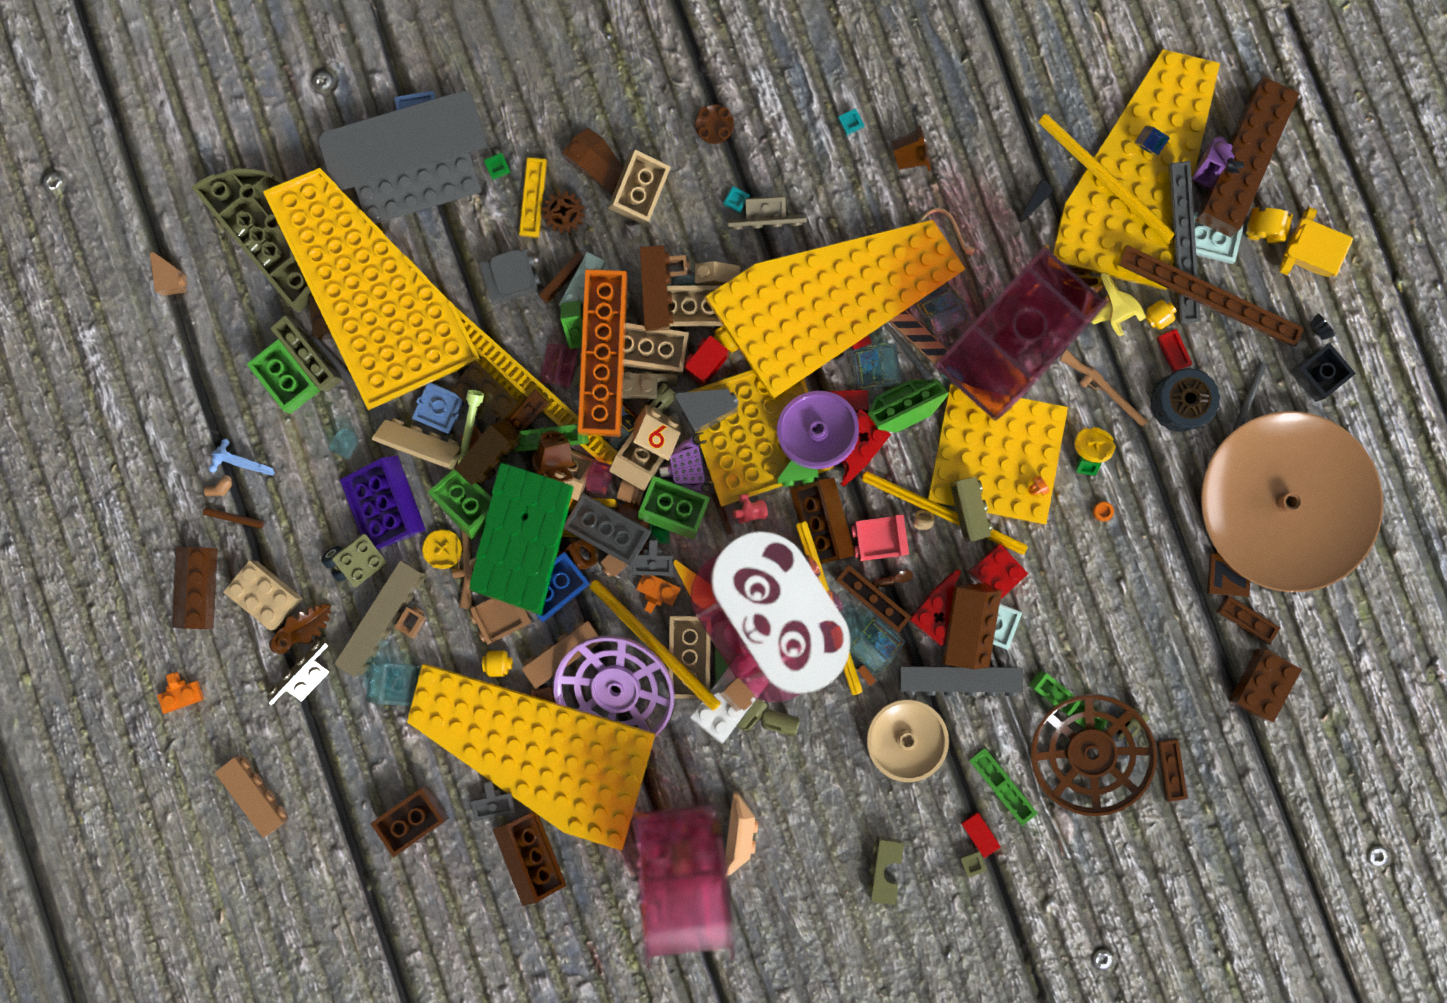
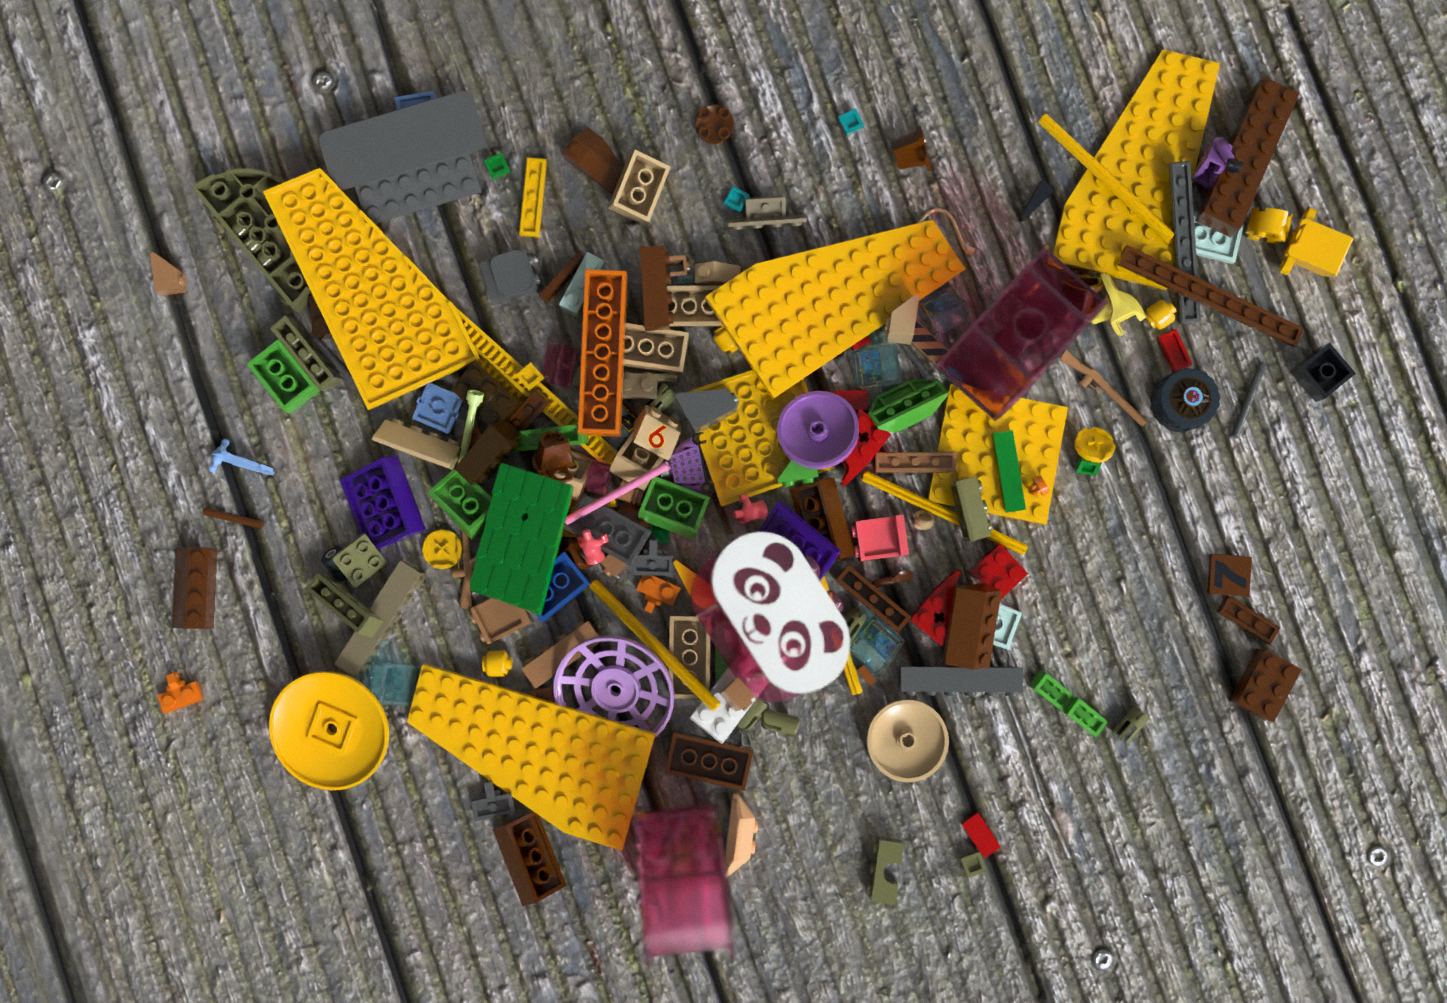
medium nougat arm [204,475,232,496] -> none
medium nougat brick [214,755,289,838] -> none
tan brick [223,560,303,630] -> none
bracket [267,636,330,705] -> none
reddish brown plant [269,603,331,654] -> none
clear light blue piece [328,429,358,459] -> none
reddish brown brick [370,784,449,858] -> none
medium nougat window [394,607,427,640] -> none
reddish brown gear [542,191,586,235] -> none
bright green panel [560,300,583,349] -> none
red brick [684,335,729,386] -> none
bright green slope [969,748,1038,827] -> none
reddish brown dish [1031,694,1157,816] -> none
orange tile [1092,501,1114,522] -> none
brick [1134,126,1170,155] -> none
reddish brown tile [1156,738,1188,802] -> none
medium nougat dish [1201,411,1383,592] -> none
black piece [1309,313,1336,340] -> none
none -> yellow dish [269,671,389,790]
none -> olive brick [306,573,383,638]
none -> yellow plate [516,362,545,391]
none -> bright pink piece [565,461,670,525]
none -> coral piece [577,529,609,565]
none -> reddish brown brick [665,730,754,791]
none -> dark purple tile [758,501,841,581]
none -> olive arm [834,608,867,644]
none -> medium nougat tile [875,452,956,473]
none -> tan slope [884,295,919,345]
none -> green tile [992,430,1026,513]
none -> tile [1181,386,1204,407]

